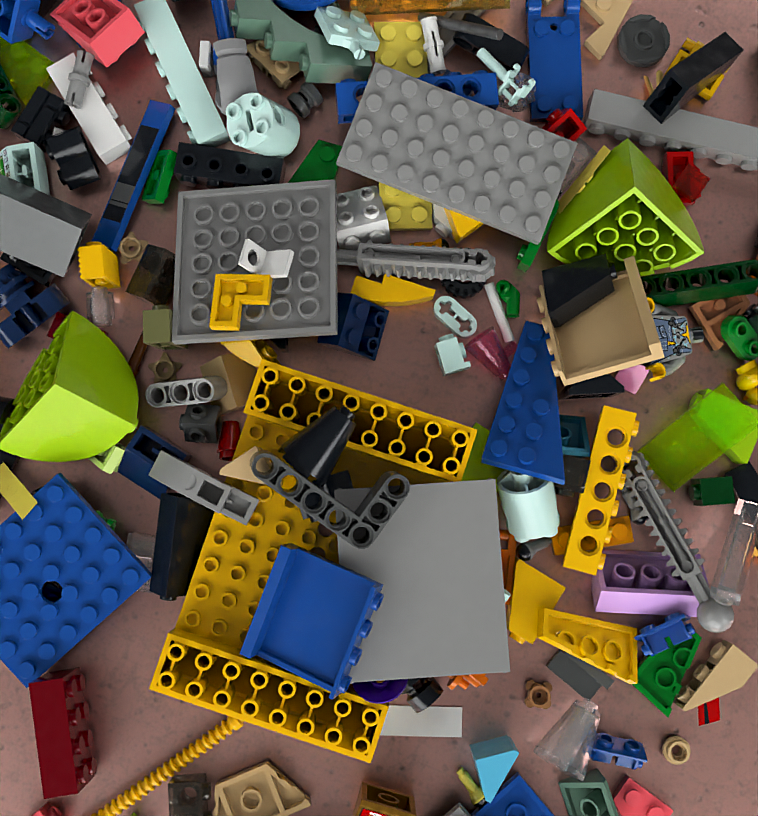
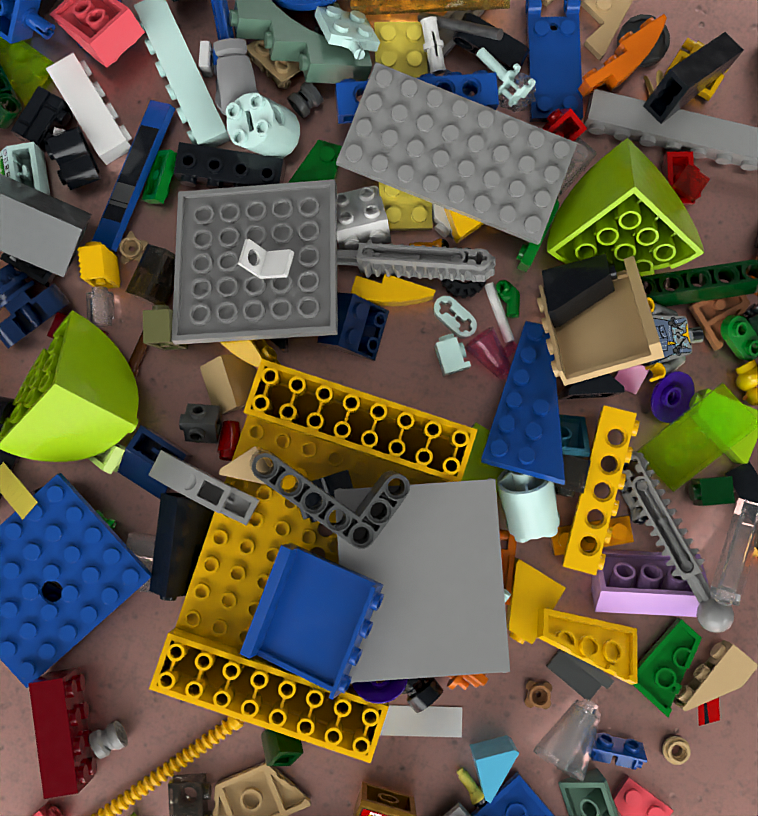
light grey pin [64,50,95,109] -> none
light grey beam [145,375,227,408] -> none
tan plate [148,352,182,383] -> none
yellow plate [209,274,273,331] -> none
black cone [278,405,357,488] -> none
piece [516,537,552,561] -> none
light yellow piece [557,145,611,214] -> none
blue hinge [634,612,696,656] -> none
none -> light grey wheel [89,720,128,759]
none -> dark green panel [261,729,304,766]
none -> orange slope [578,14,667,98]
none -> dark purple dish [651,371,695,423]

